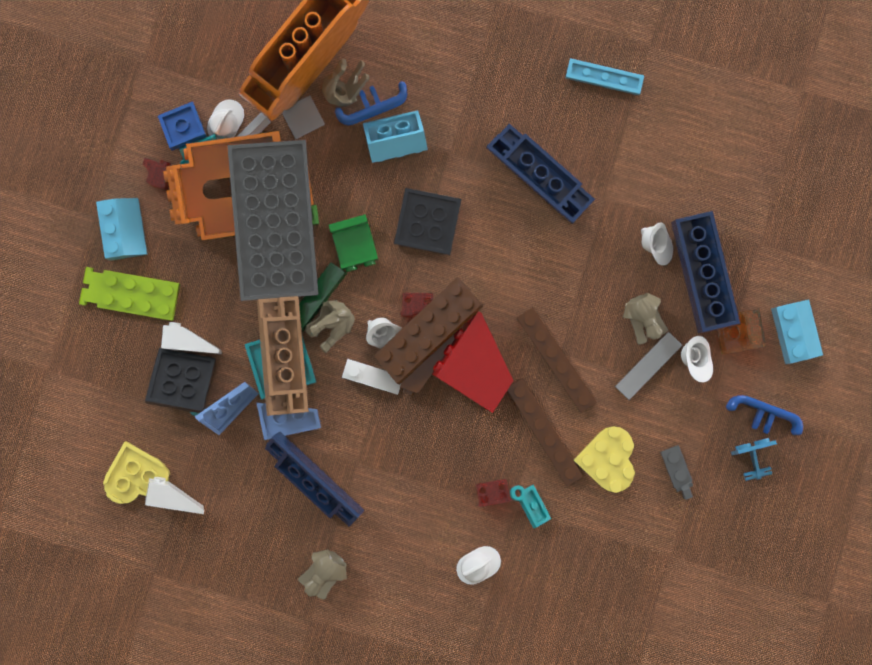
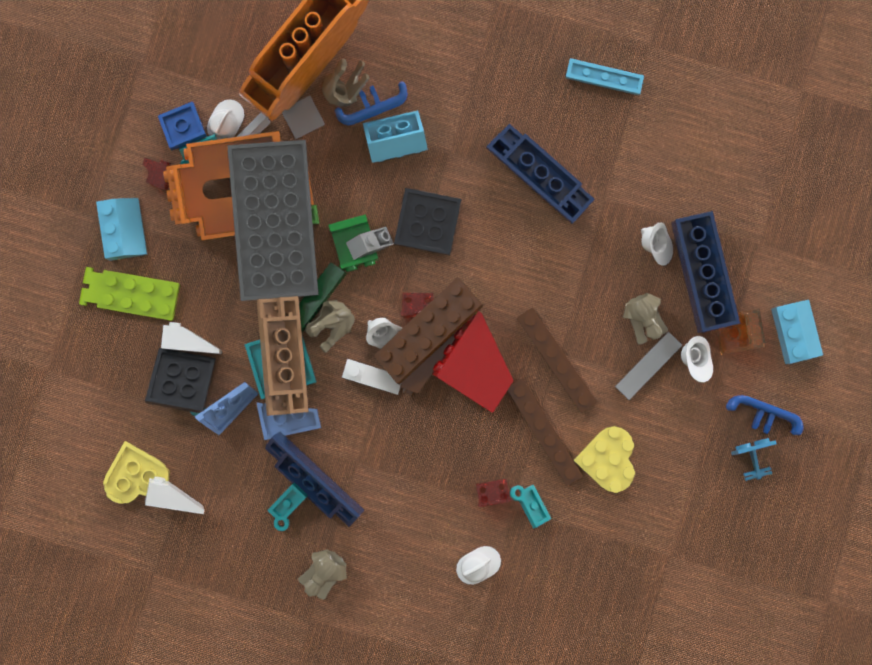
dark grey hinge [660,445,693,500] -> none
none -> teal hinge [267,482,308,531]
none -> light grey slope [346,227,394,260]

